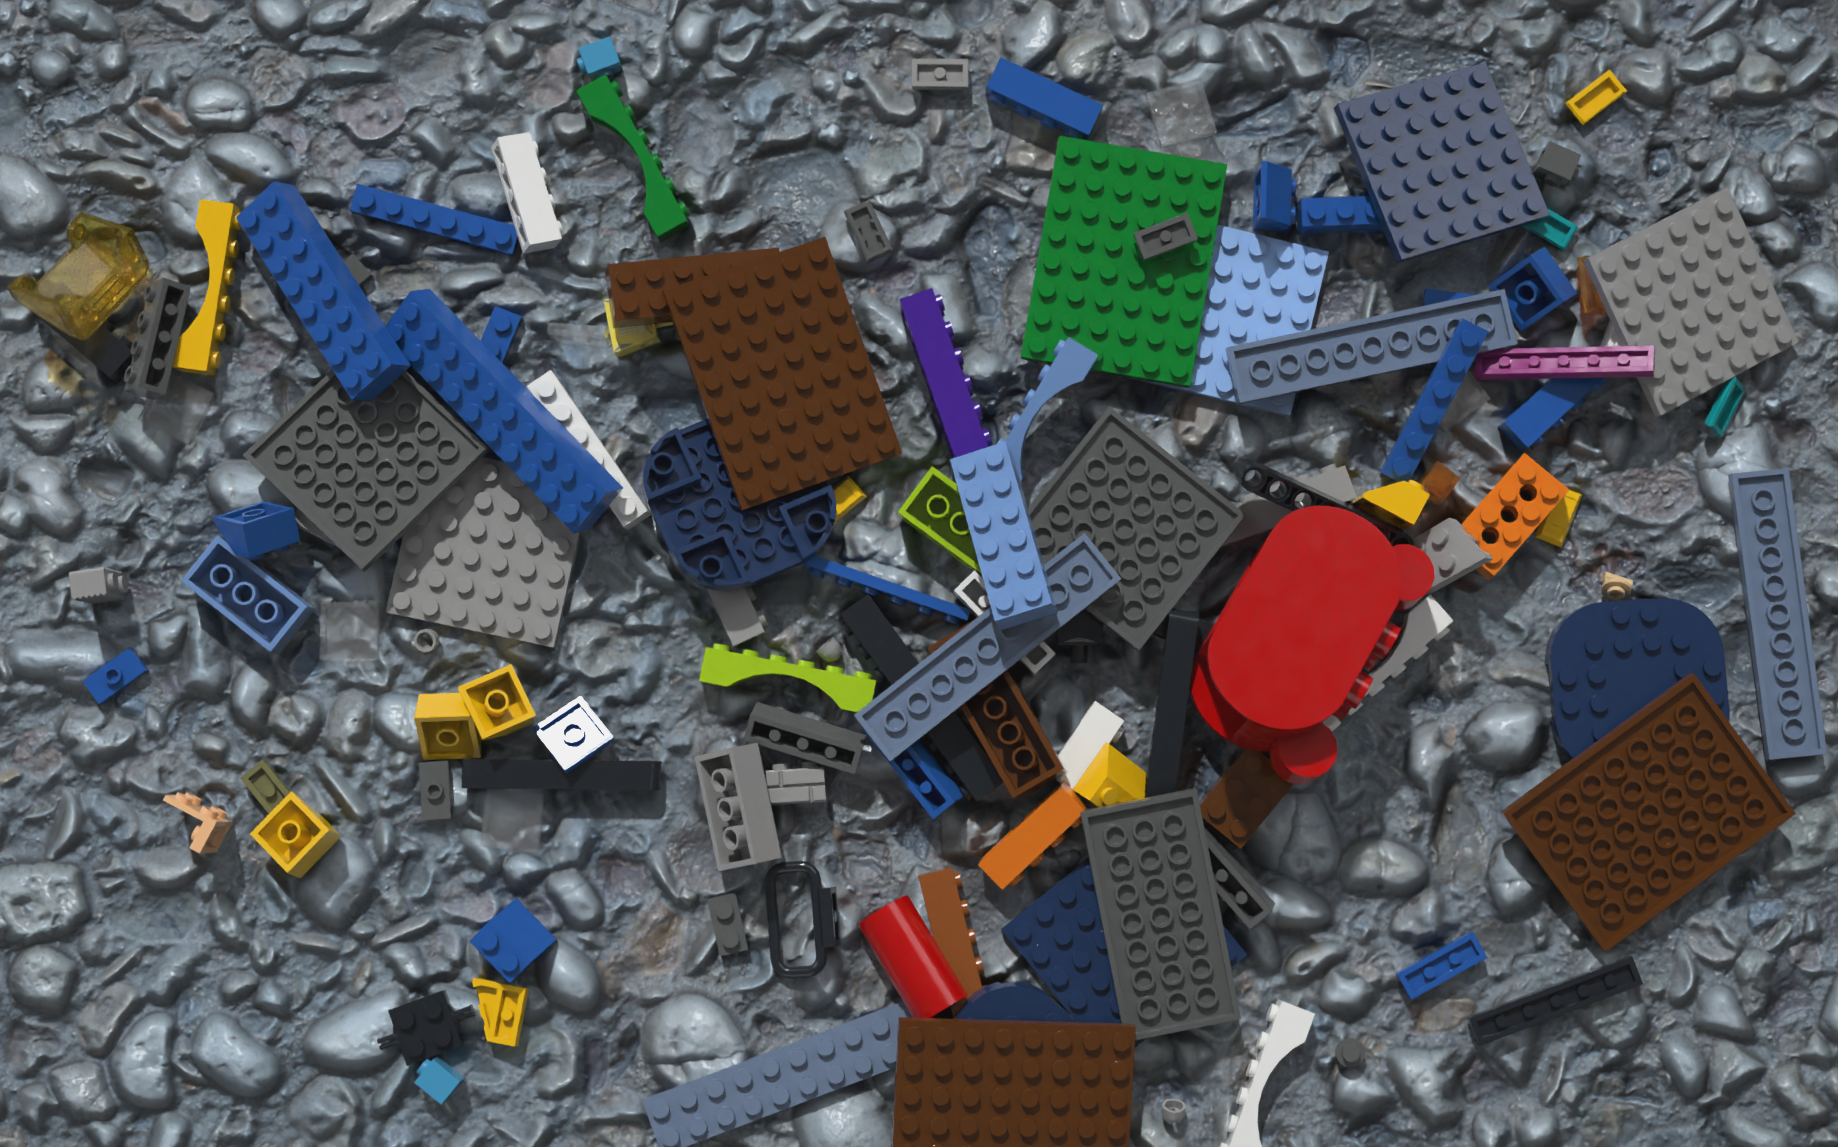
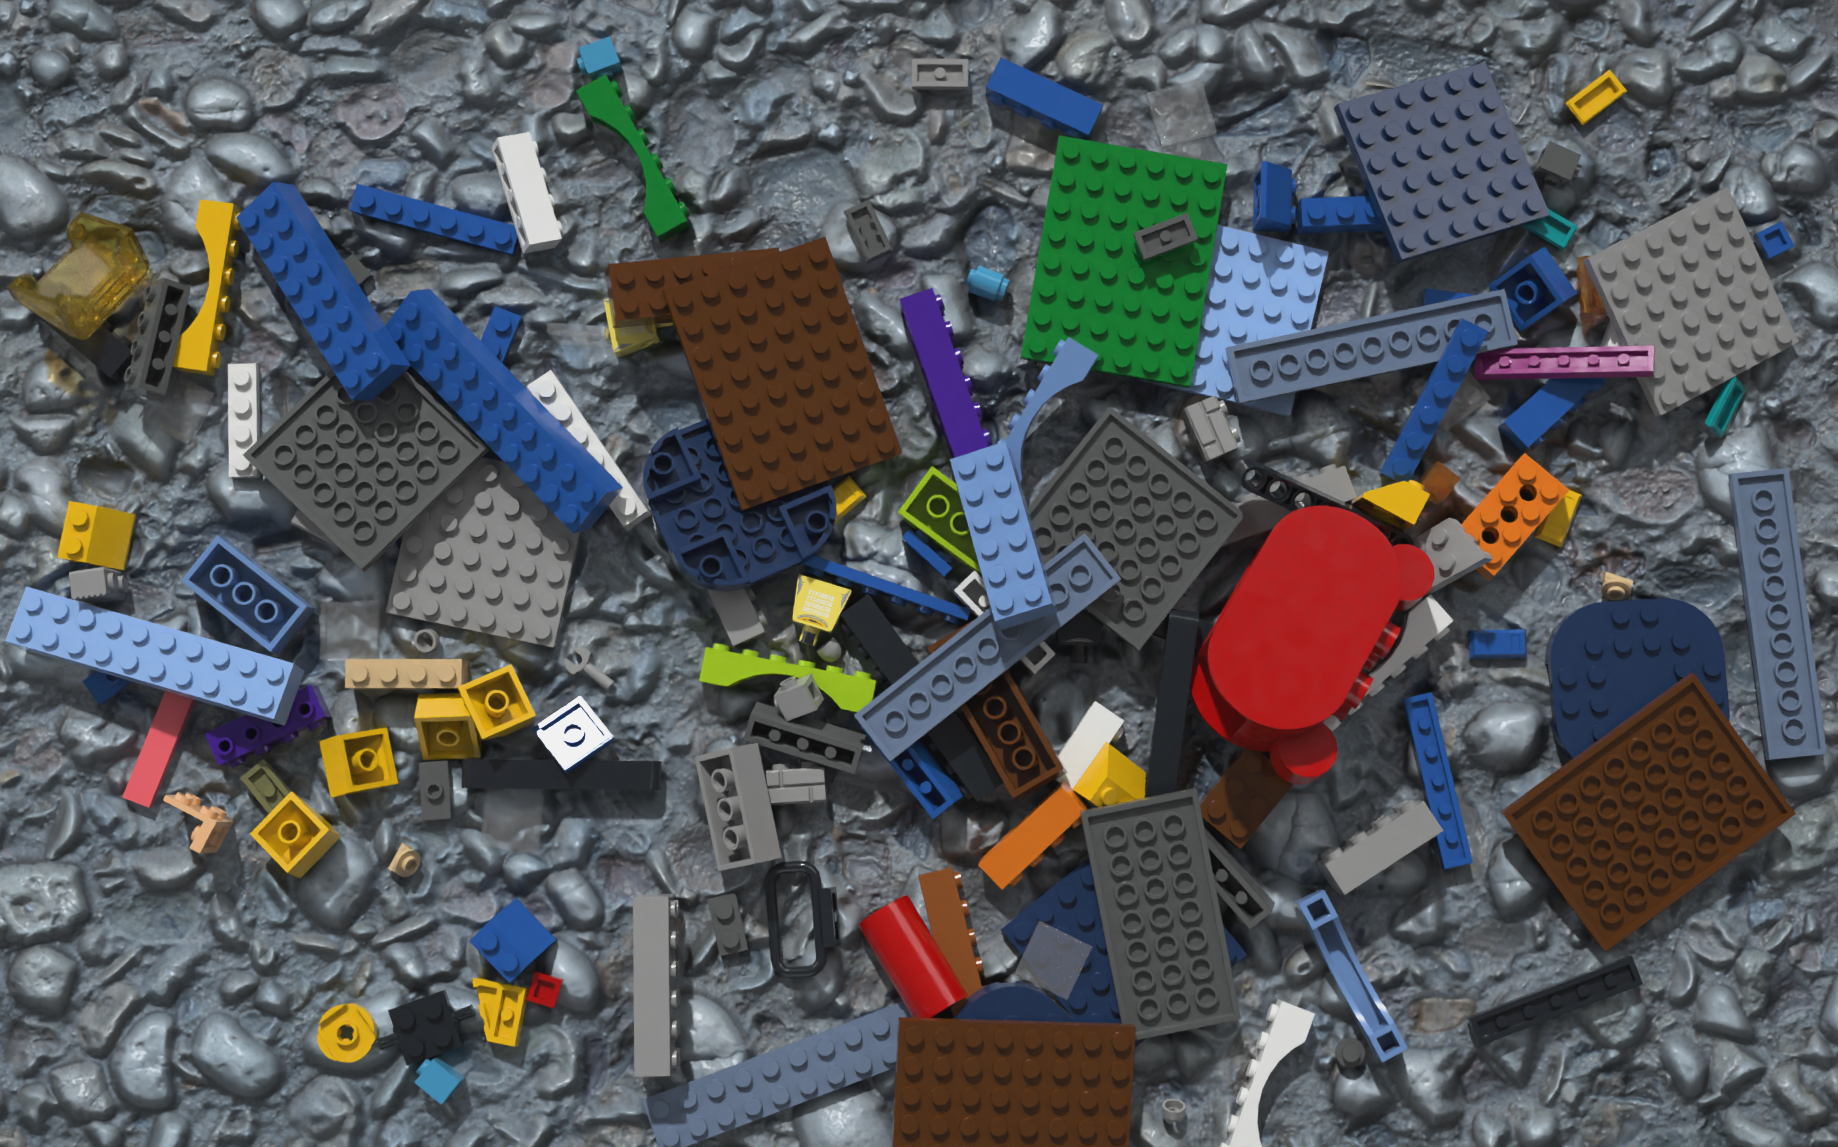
blue slope [213,501,300,560] -> none
blue plate [1395,931,1488,1000] -> none
none -> light blue brick [5,587,305,726]
none -> yellow slope [57,501,137,571]
none -> coral tile [122,691,195,808]
none -> dark purple brick [205,685,332,769]
none -> white plate [228,363,260,479]
none -> yellow plate [317,1003,378,1063]
none -> yellow slope [319,727,399,798]
none -> tan brick [345,659,468,690]
none -> tan plate [388,843,421,877]
none -> red plate [526,971,564,1008]
none -> light grey bar [564,647,614,691]
none -> light grey brick [633,894,681,1077]
none -> light grey brick [774,674,824,721]
none -> light yellow torso [792,574,852,646]
none -> blue plate [902,529,952,579]
none -> dark azure brick [966,265,1010,301]
none -> clear tile [1014,920,1092,1000]
none -> light grey brick [1182,395,1241,464]
none -> medium blue arch [1294,889,1408,1063]
none -> light grey brick [1316,799,1443,895]
none -> blue plate [1402,692,1473,869]
none -> blue tile [1468,629,1527,659]
none -> blue plate [1753,221,1794,261]

